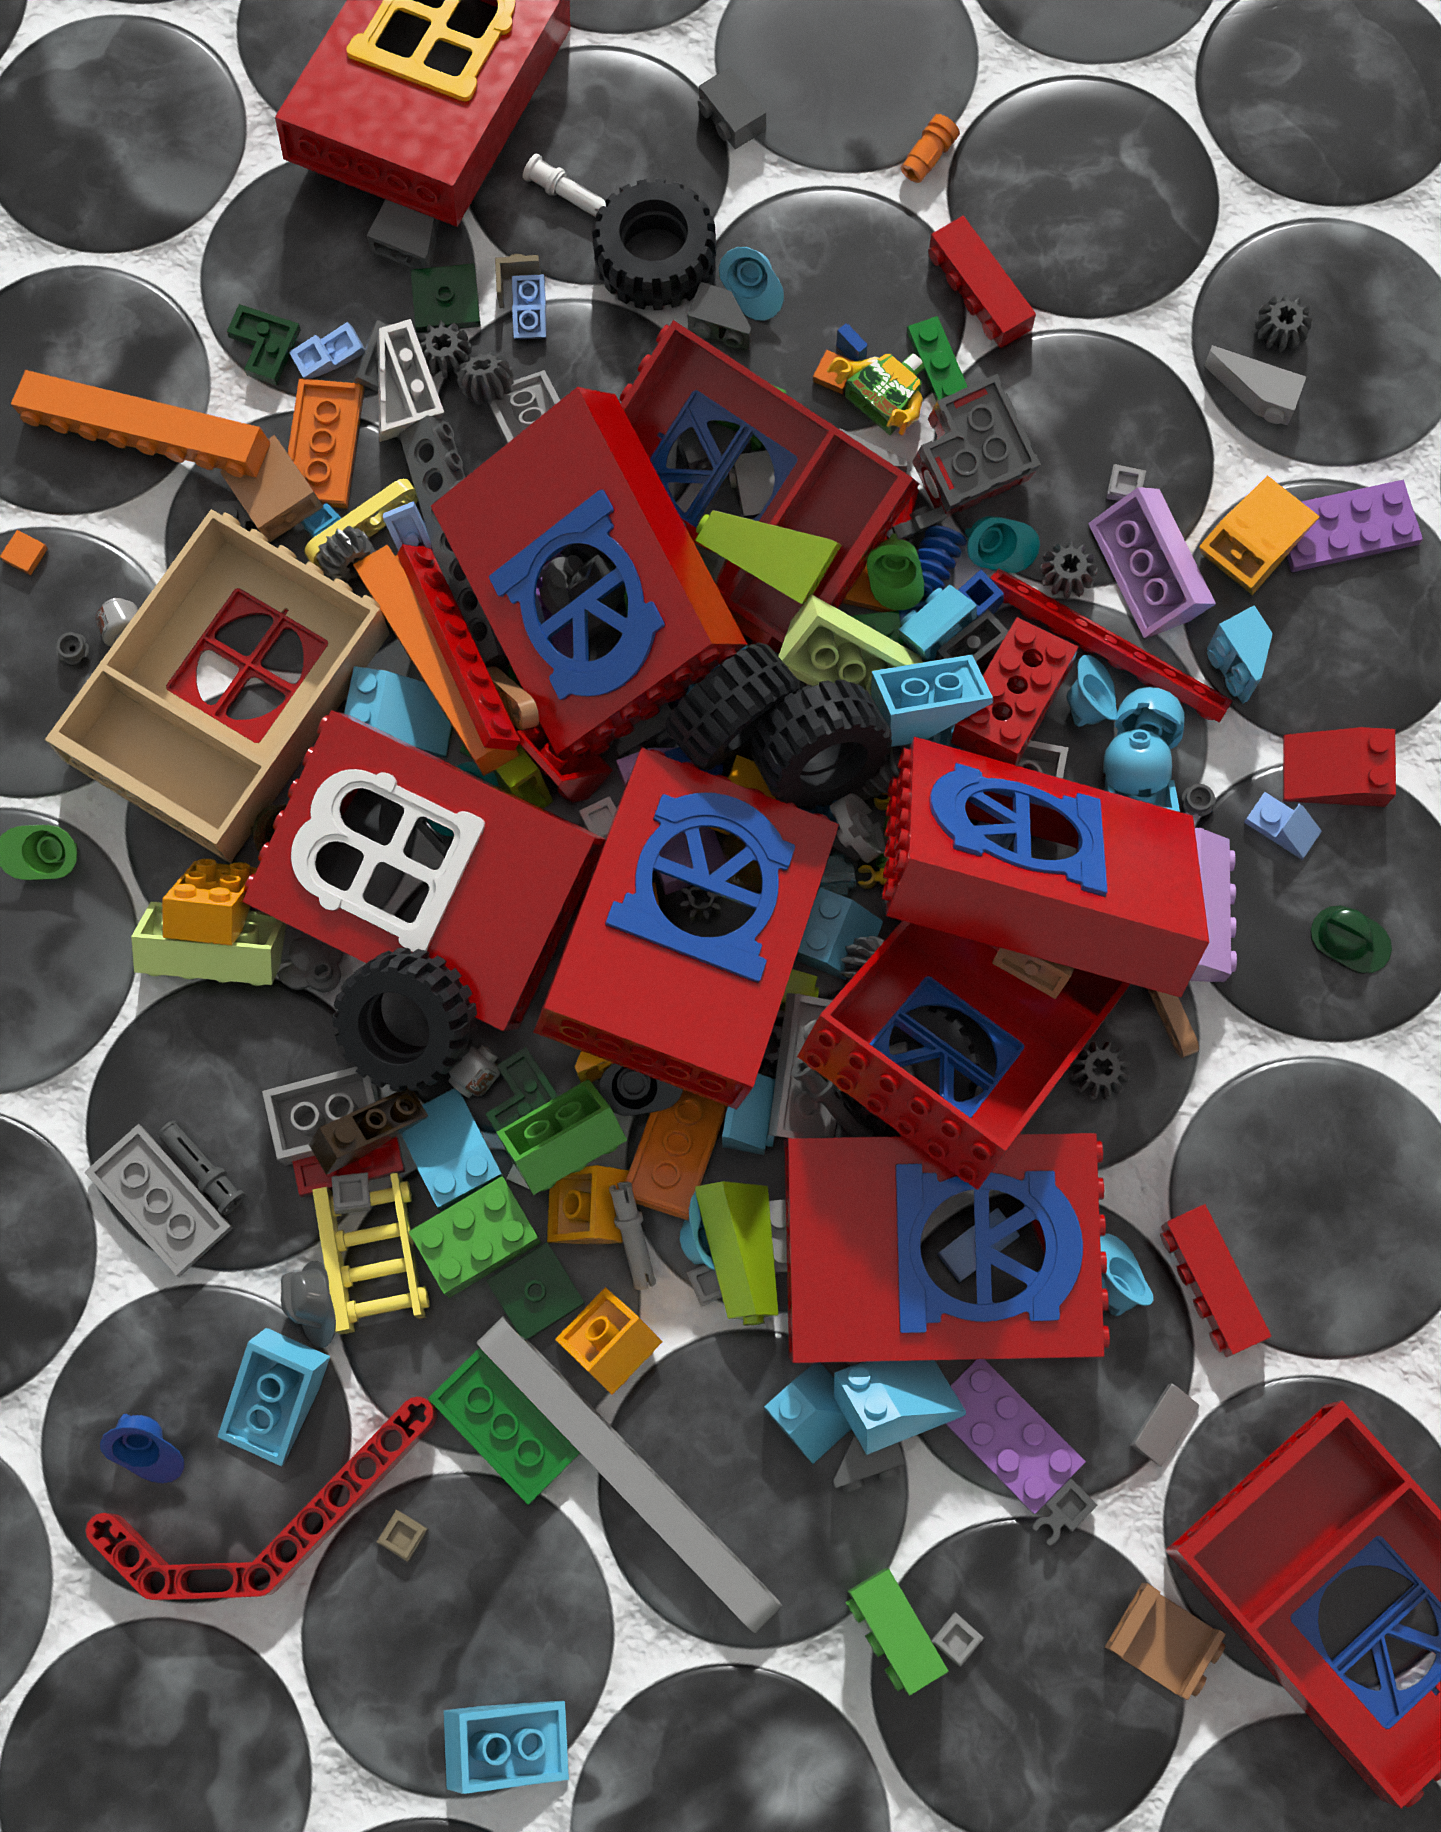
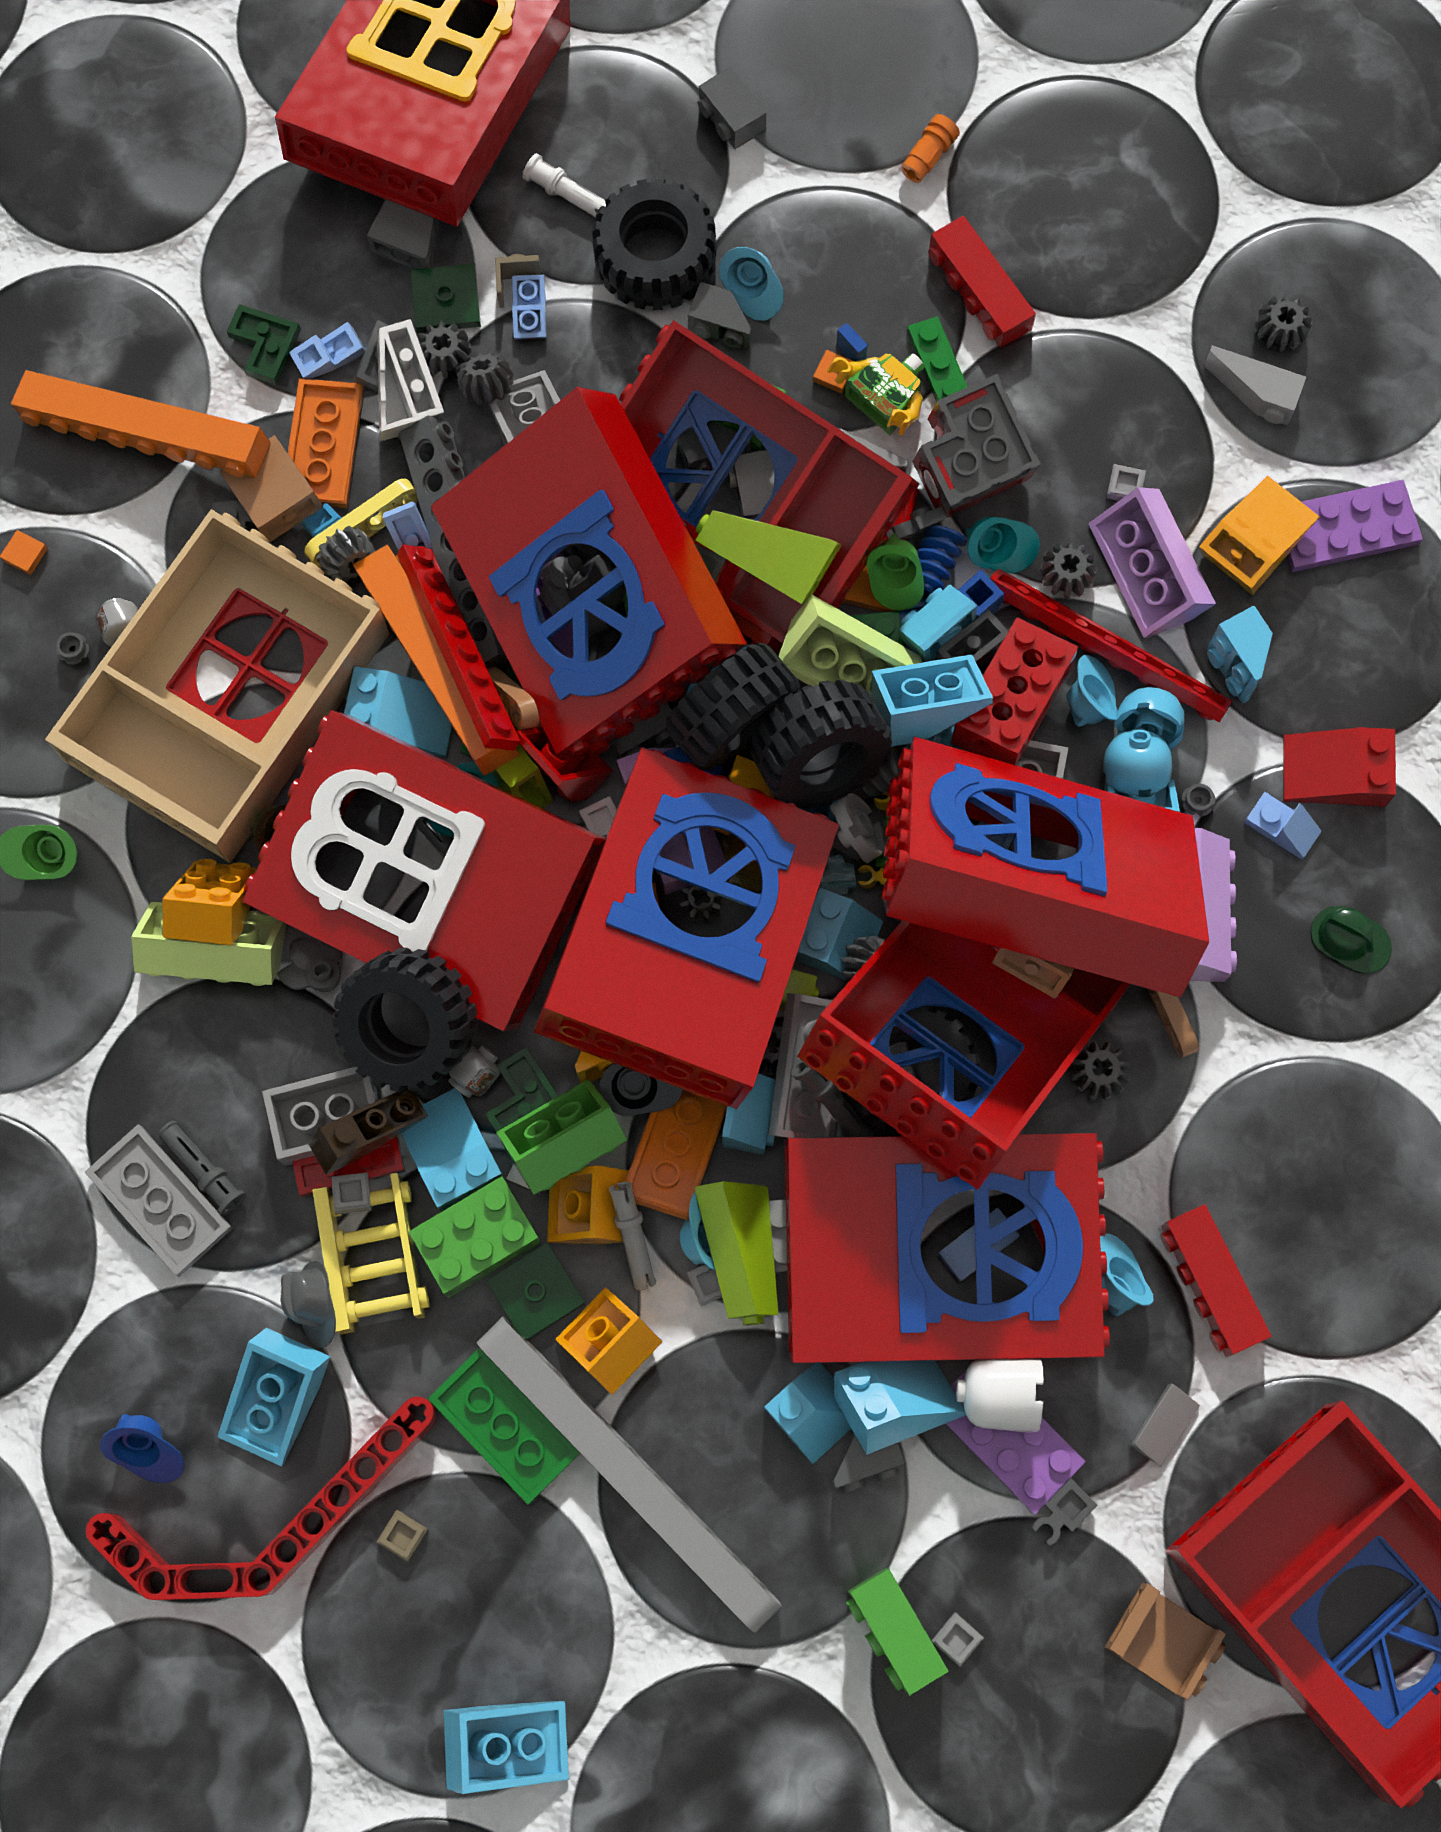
none -> white cylinder [956,1358,1043,1433]

